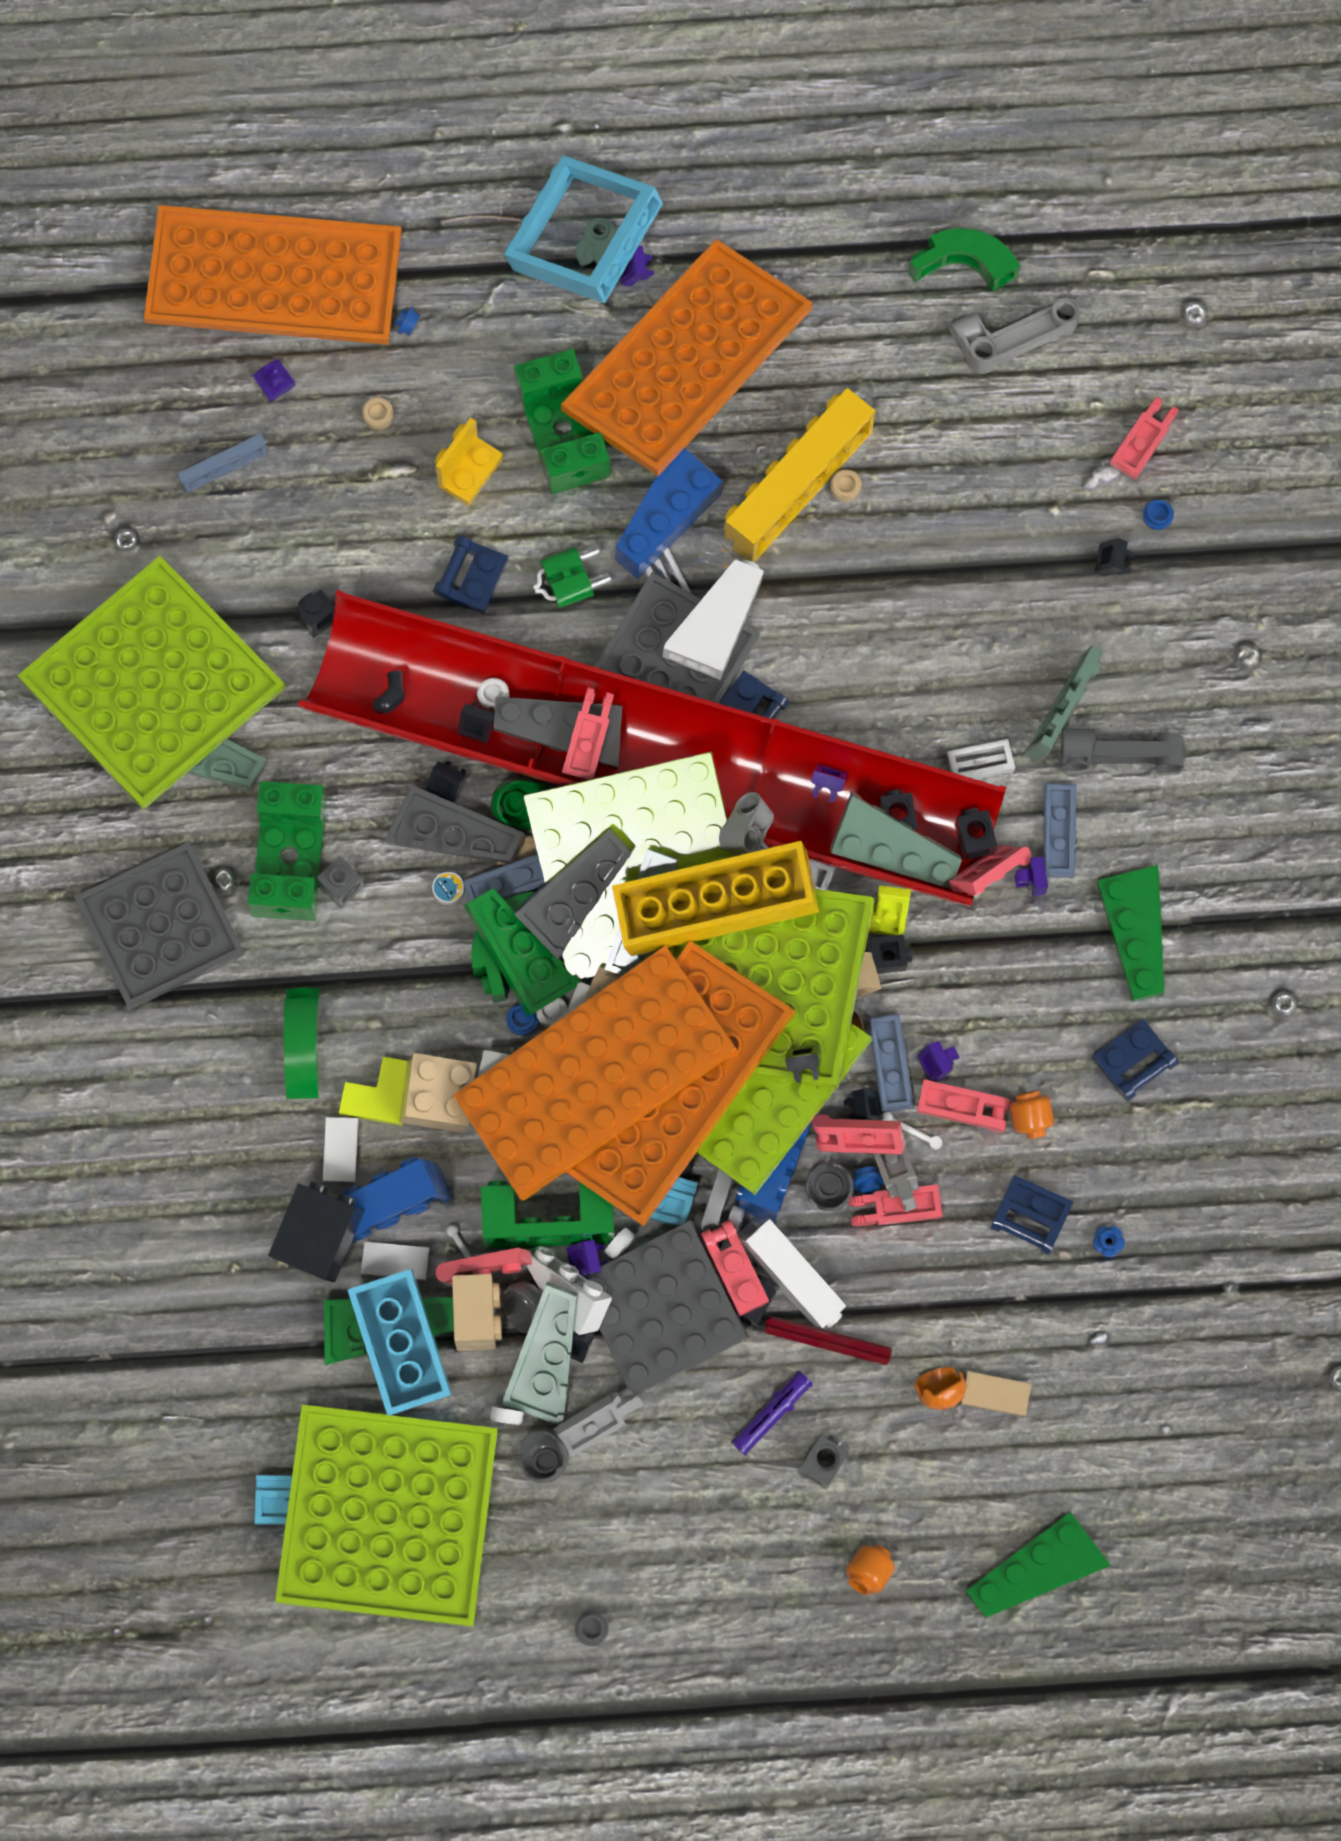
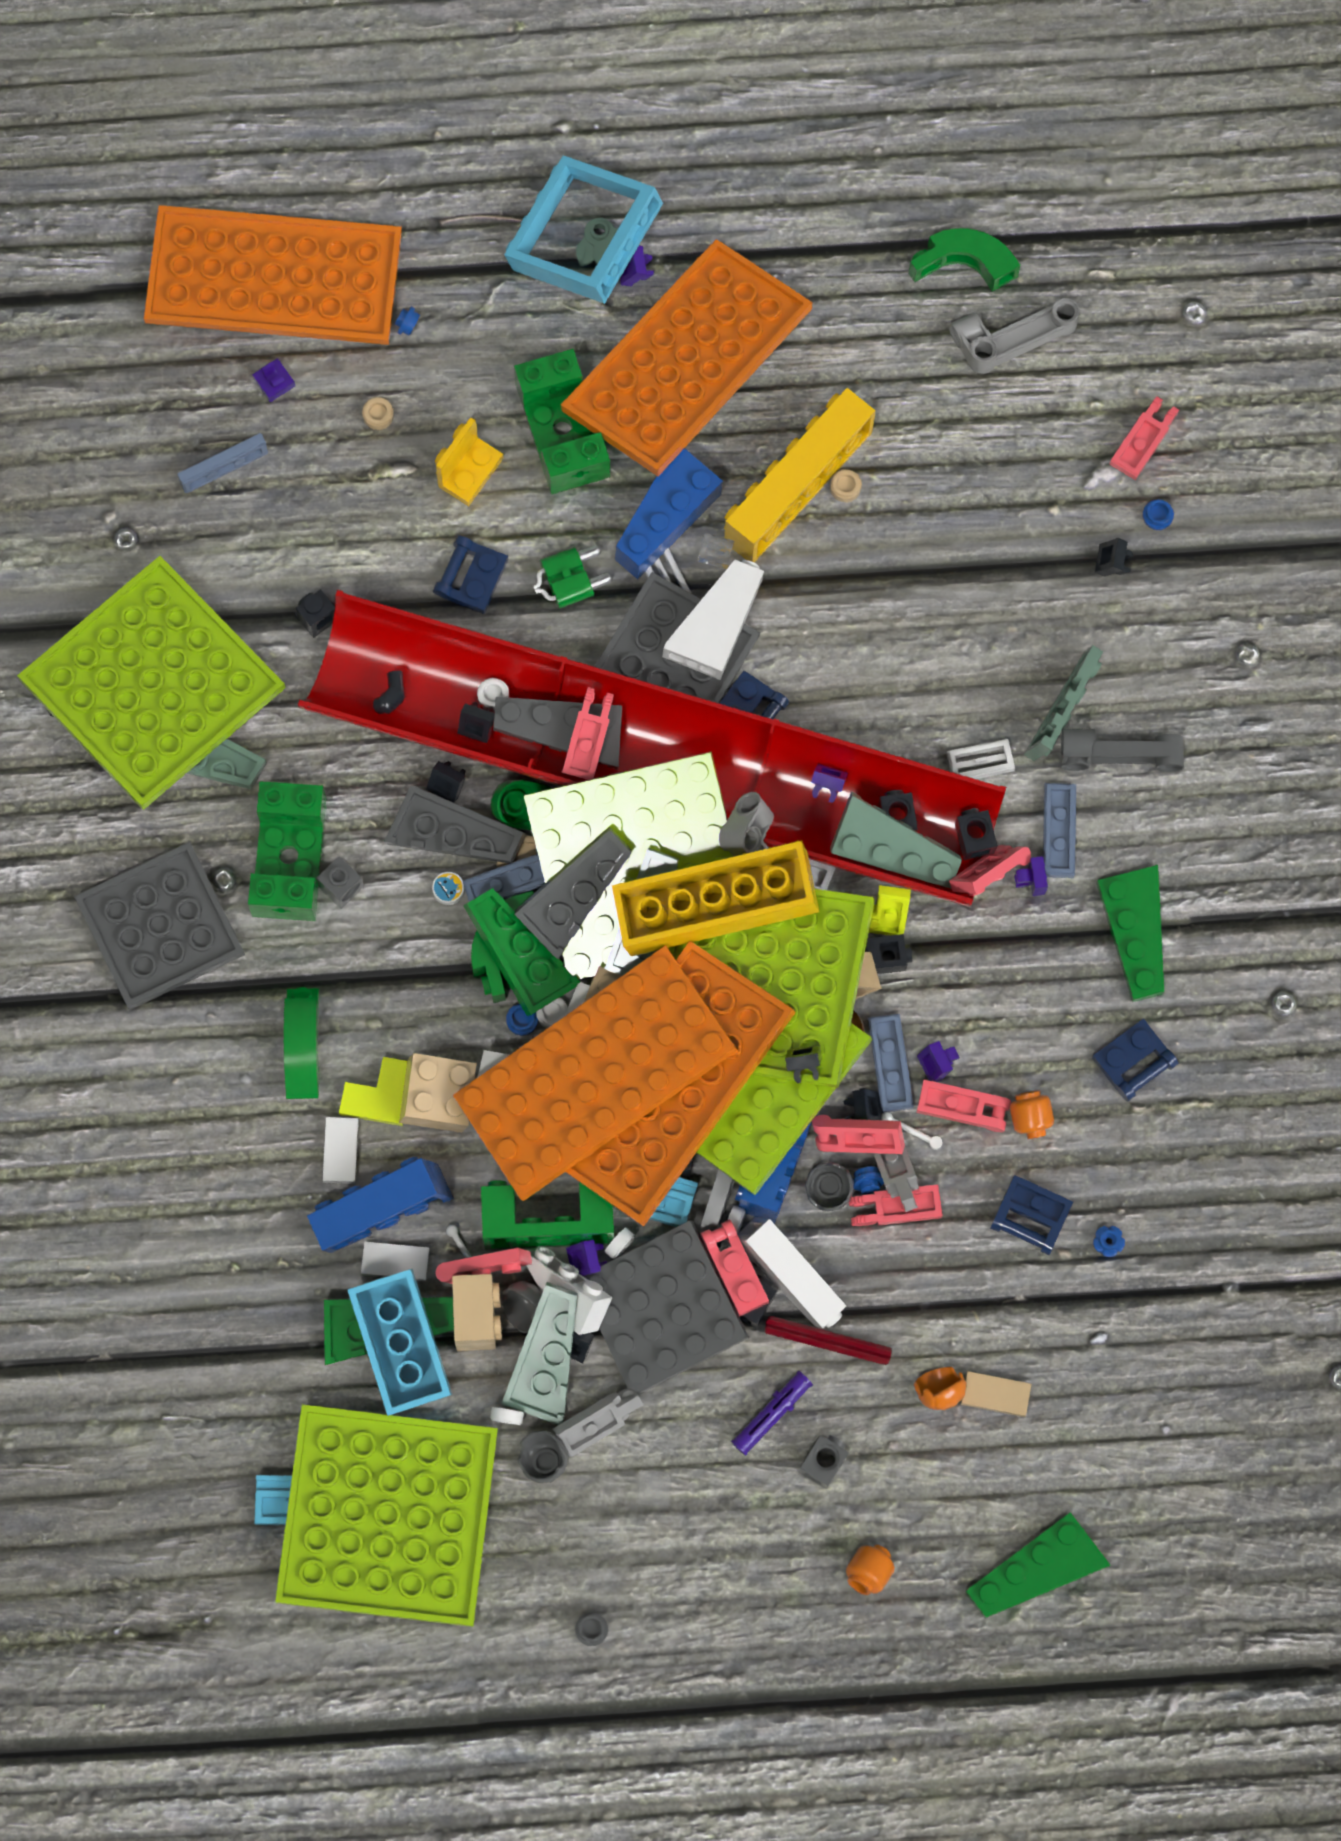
black brick [268,1181,365,1283] -> none

